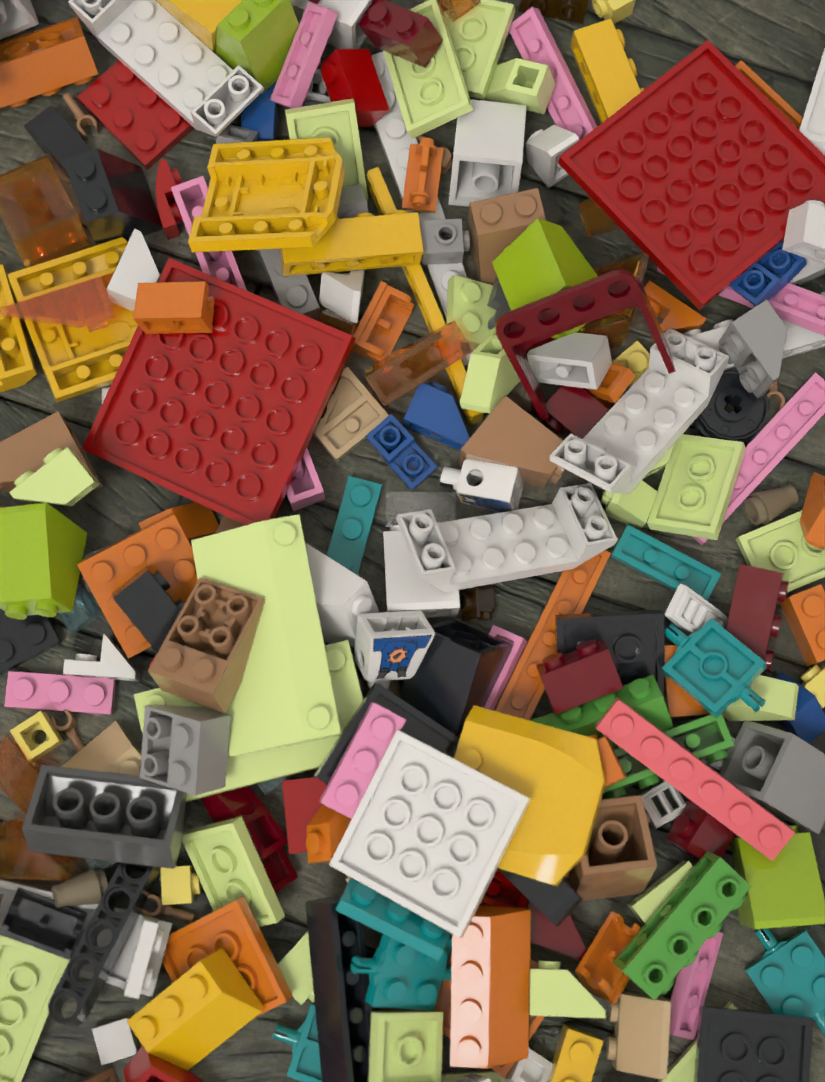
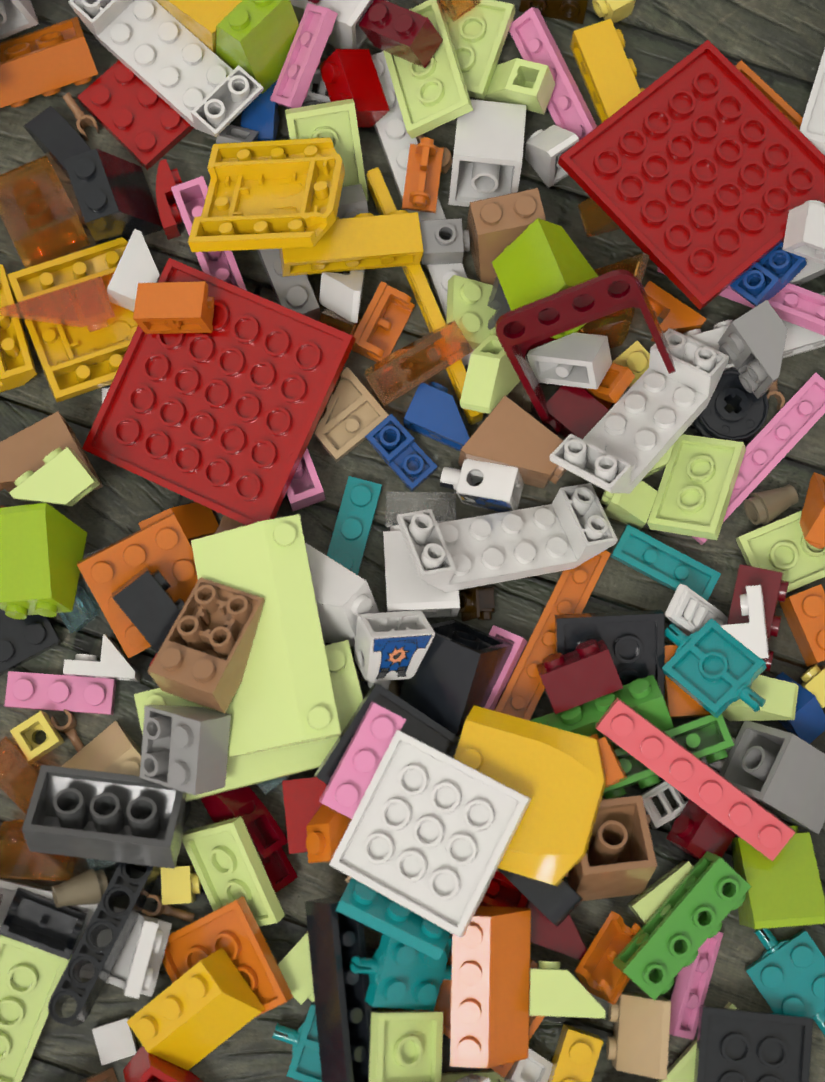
none -> white slope [720,585,769,659]

